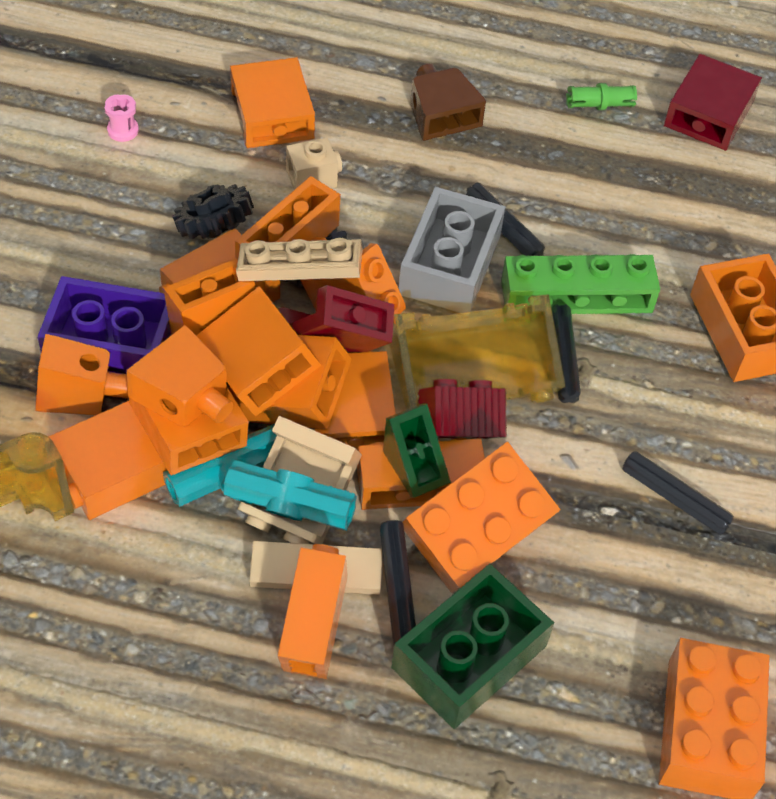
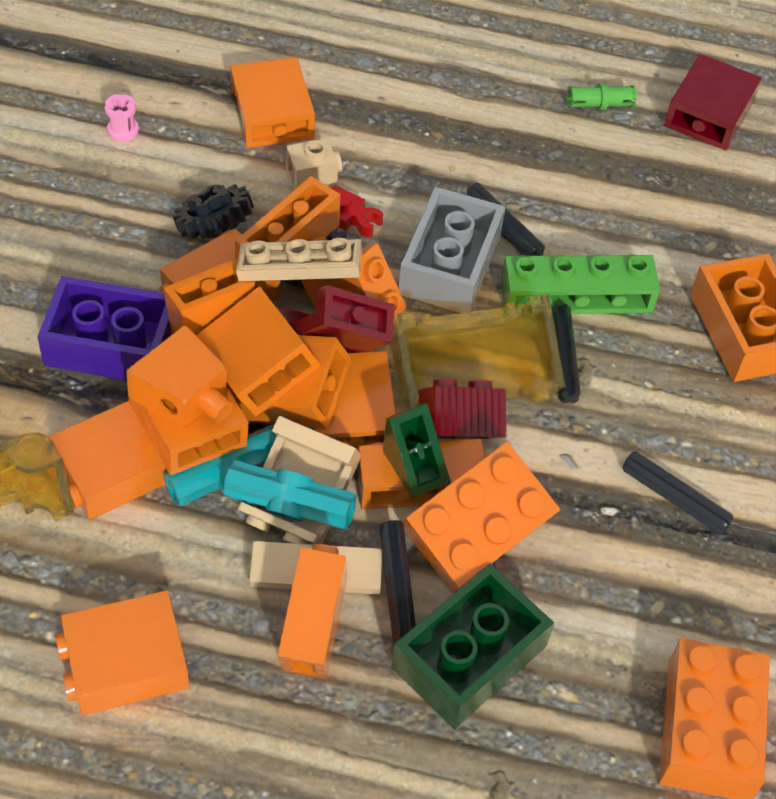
orange torso [35,334,128,415] -> none
reddish brown torso [411,64,486,141] -> none
none -> orange brick [55,590,190,716]
none -> red plate [331,185,384,238]

